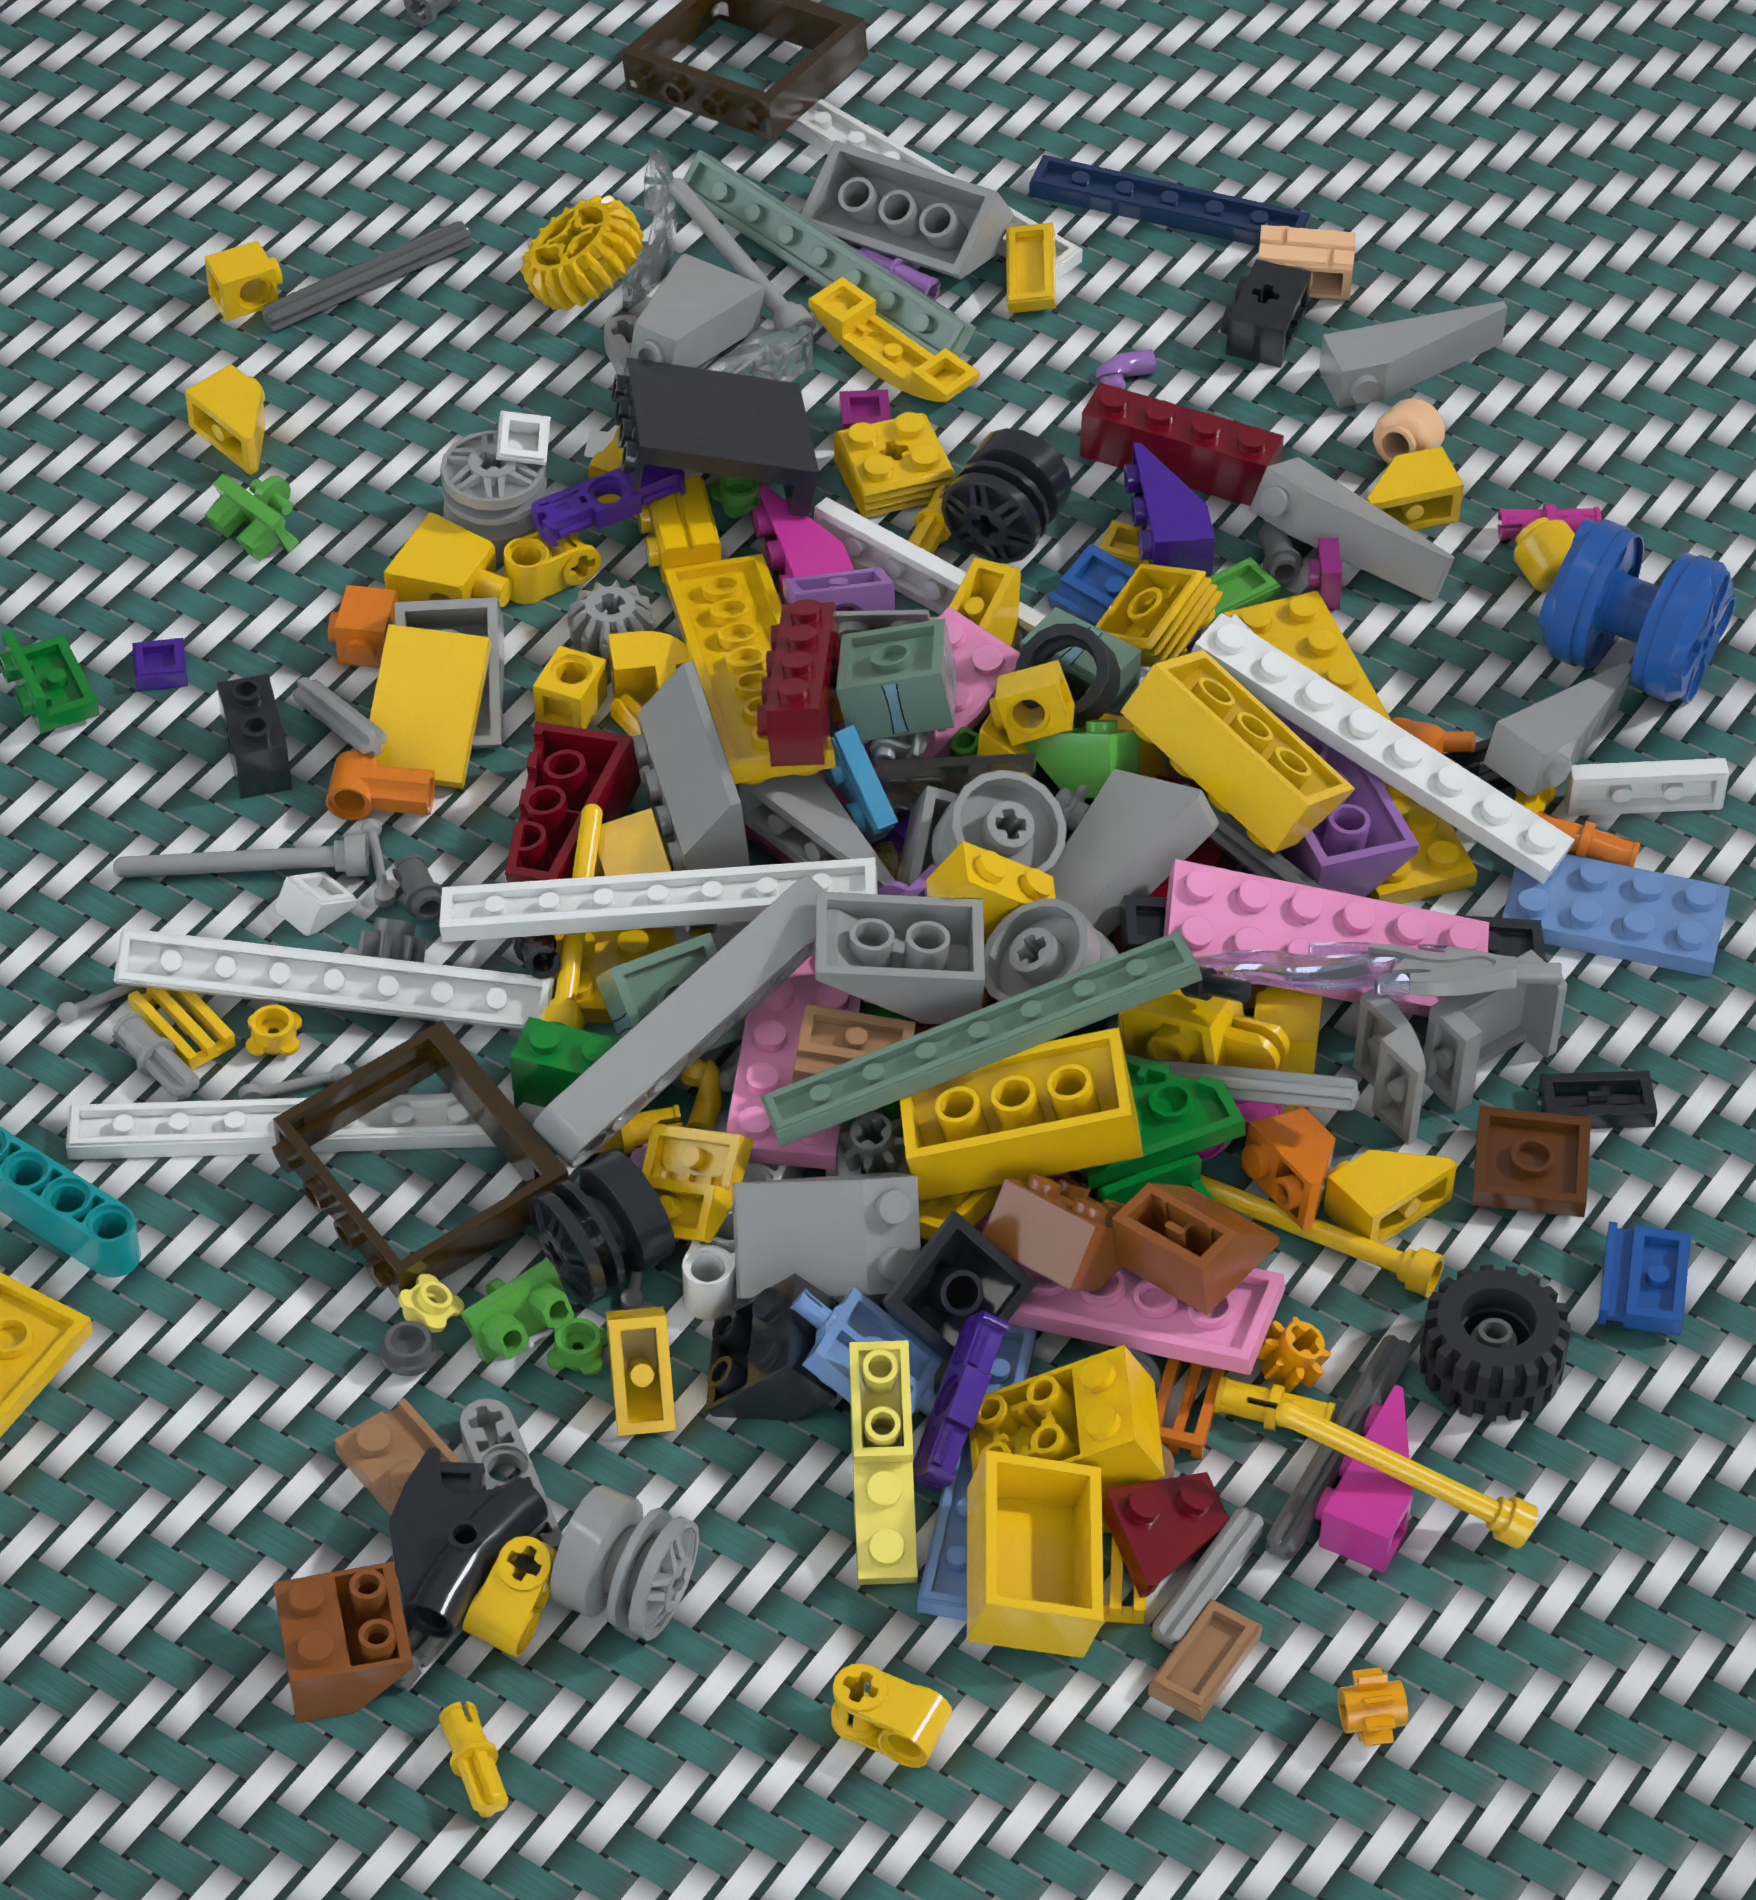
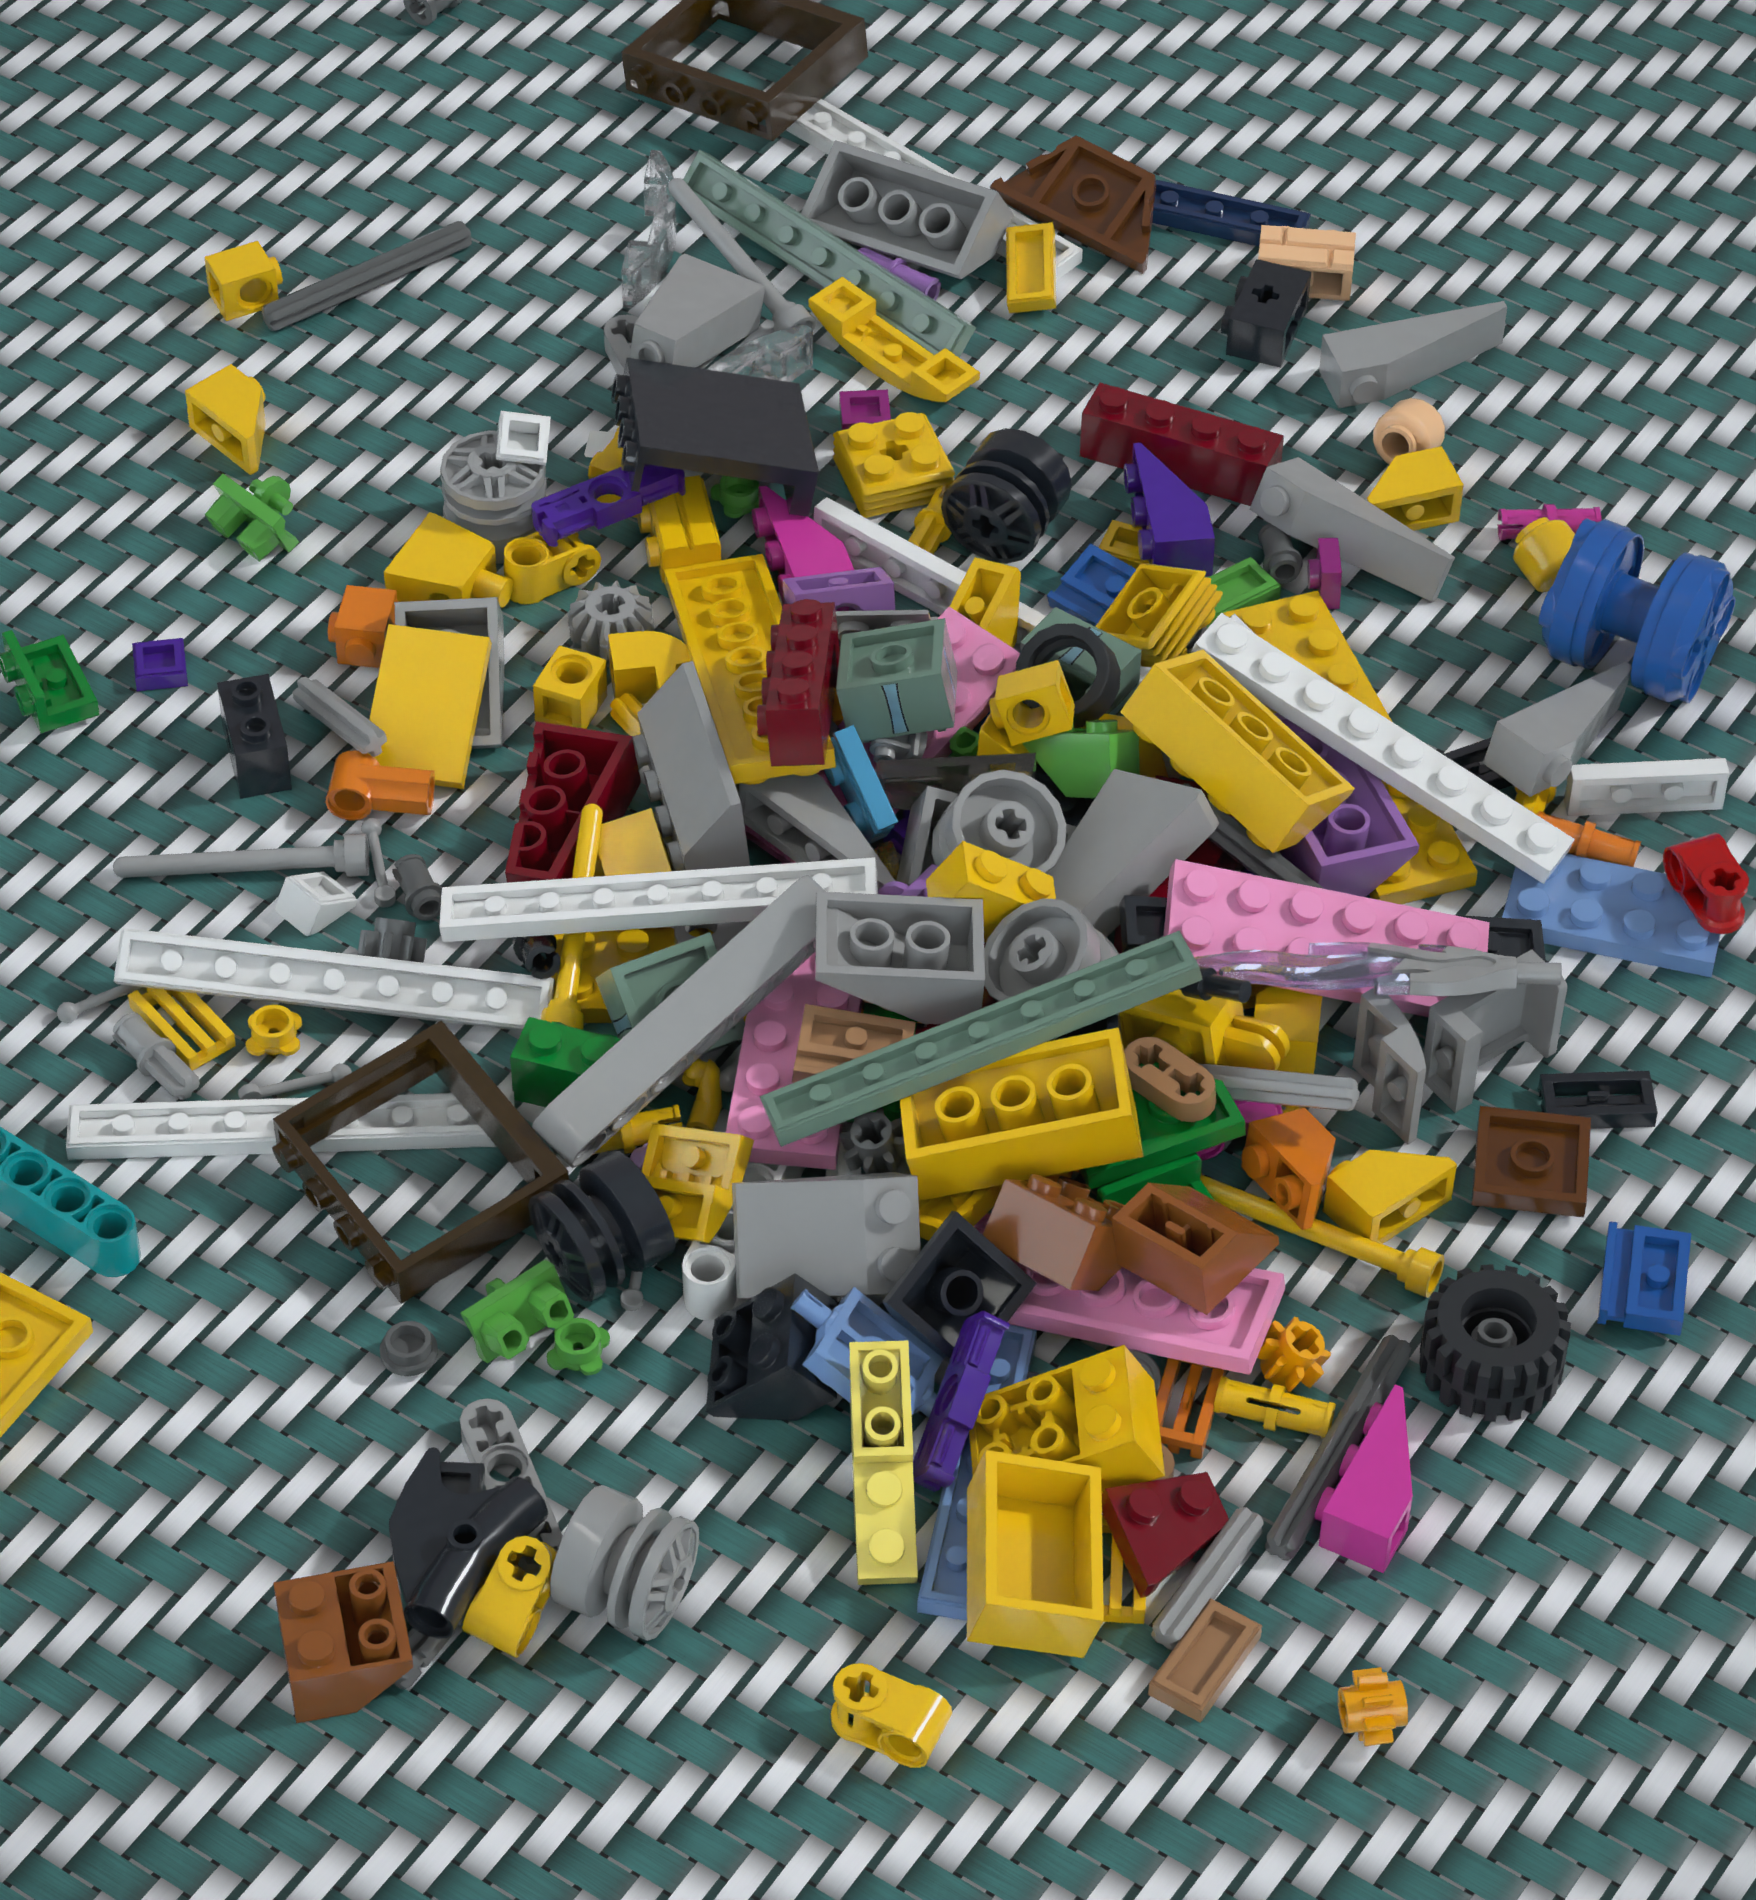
medium nougat plate [334,1398,462,1516] -> none
light yellow plate [398,1274,464,1333] -> none
yellow axle [438,1701,508,1818] -> none
yellow gear [520,195,644,311] -> none
yellow slope [605,1306,676,1436] -> none
dark grey plate [1055,784,1090,842] -> none
medium lavender arm [1096,349,1156,389] -> none
yellow piece [1274,1401,1538,1549] -> none
orange animal [1392,717,1476,754] -> none
none -> reddish brown wing [990,135,1156,274]
none -> medium nougat beam [1124,1037,1216,1122]
none -> red piece [1663,833,1749,934]

